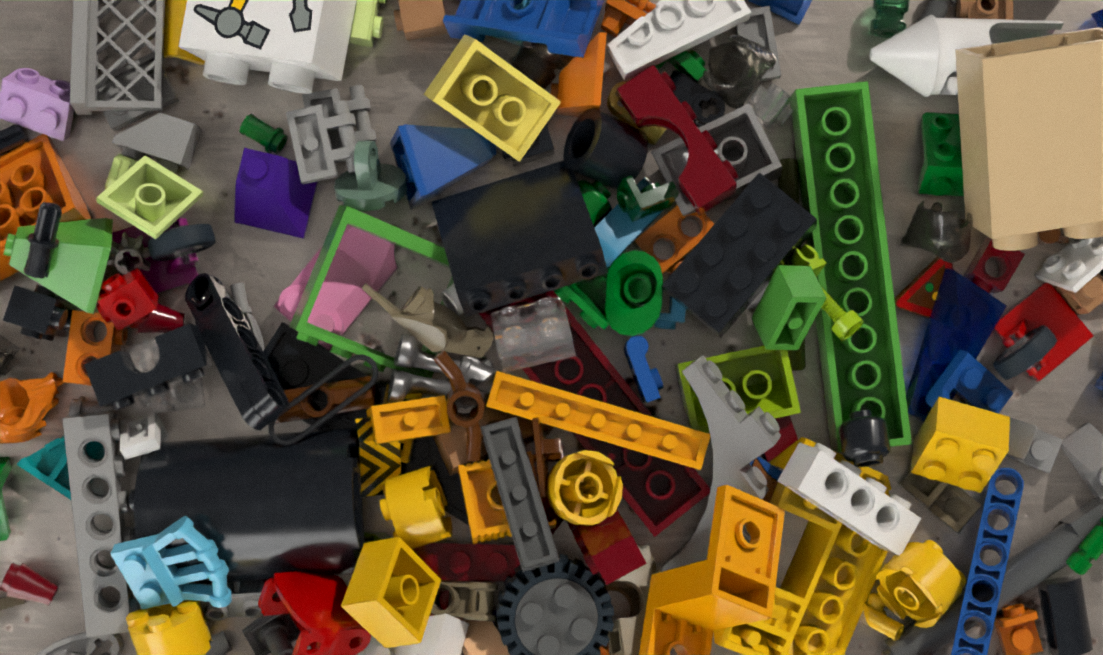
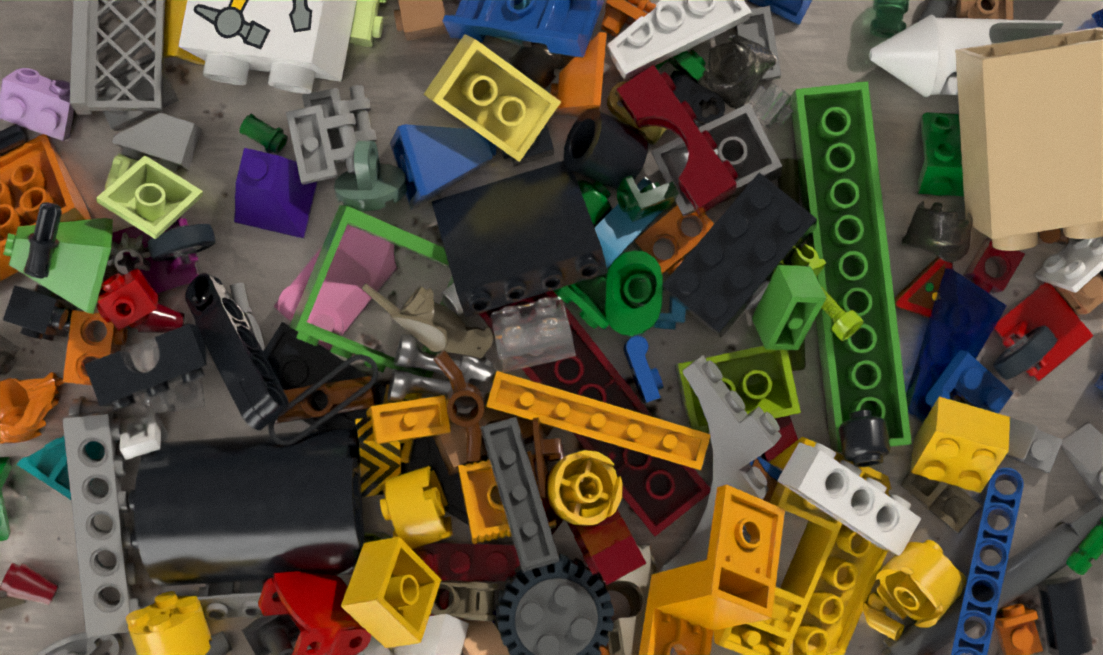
medium azure plate [110,516,232,609] -> none

